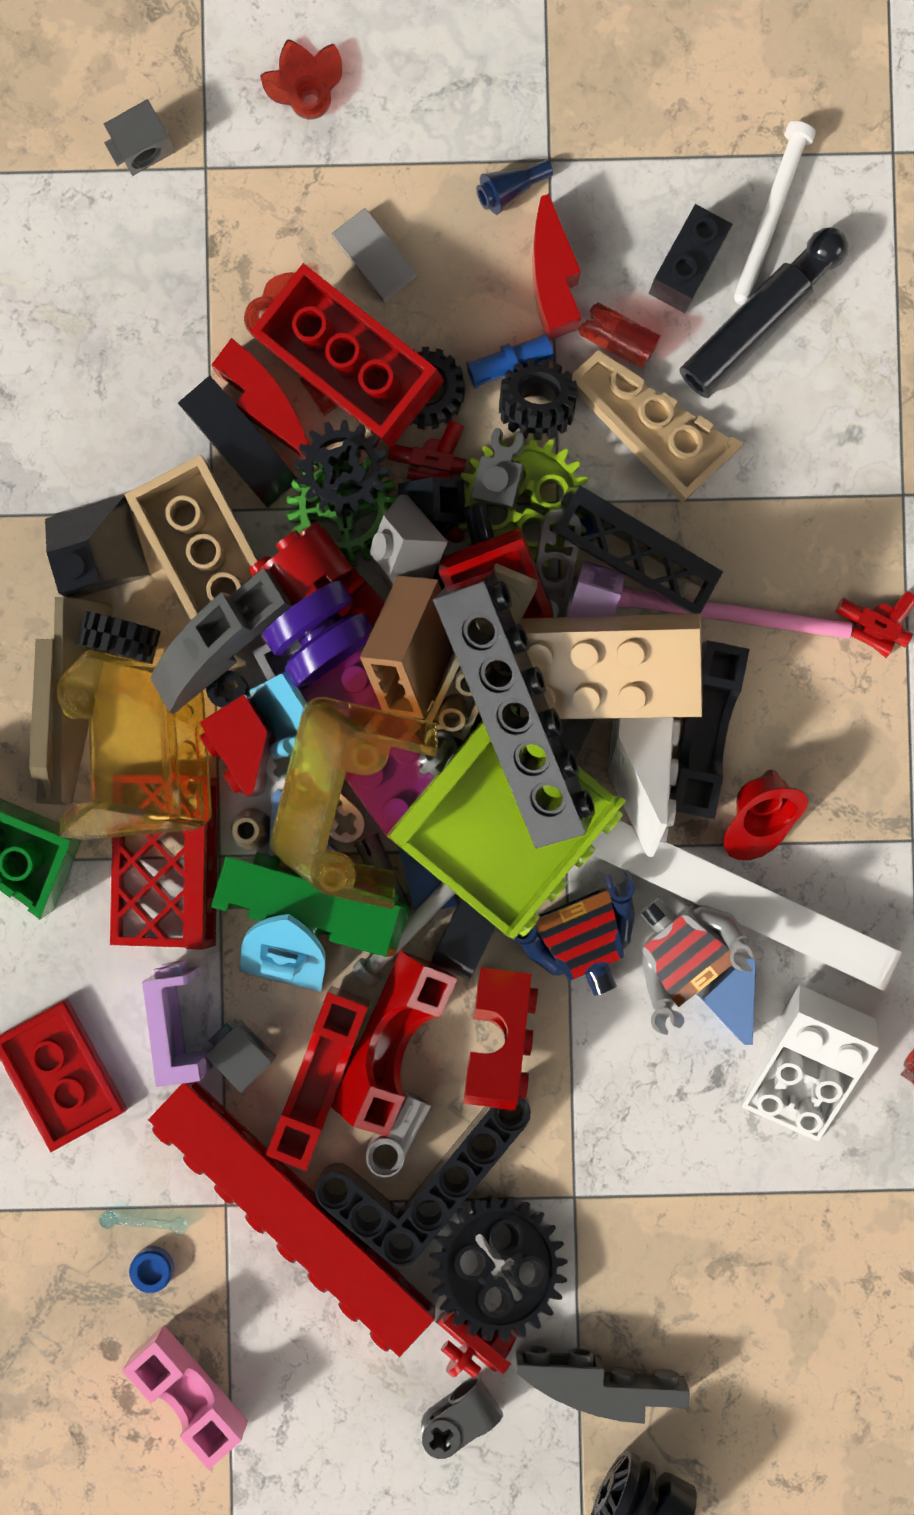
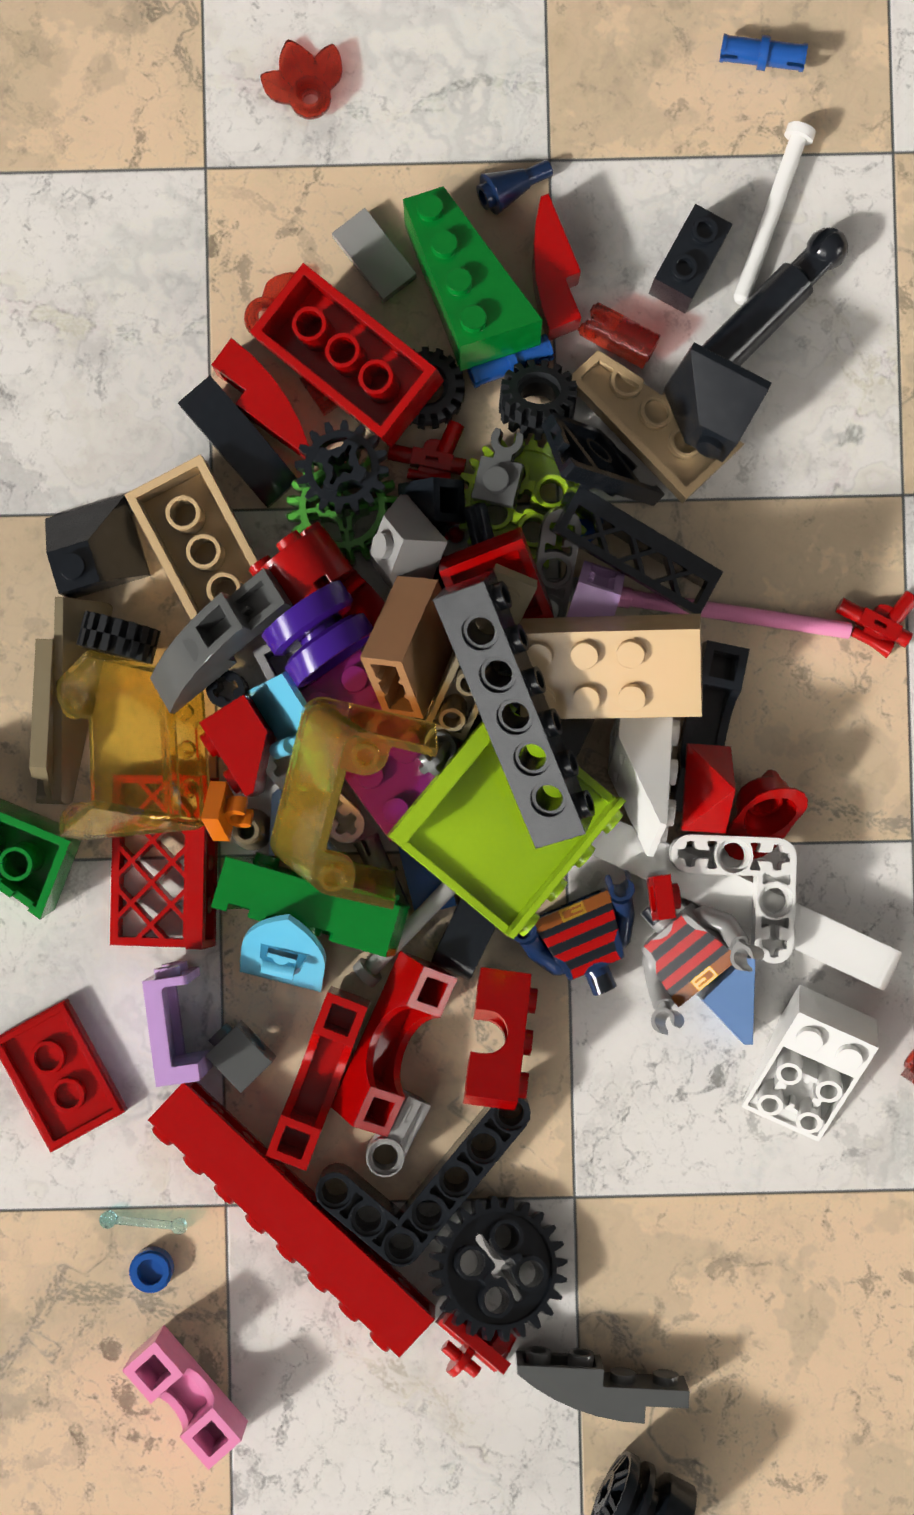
dark grey brick [103,99,176,176] -> none
dark grey piece [421,1376,504,1459] -> none
none -> orange tile [201,781,254,842]
none -> green wedge [403,186,543,371]
none -> black wing [542,412,665,506]
none -> red plate [646,874,681,921]
none -> black slope [663,342,772,462]
none -> white beam [668,834,797,964]
none -> red slope [681,743,736,833]
none -> blue pin [719,33,808,72]

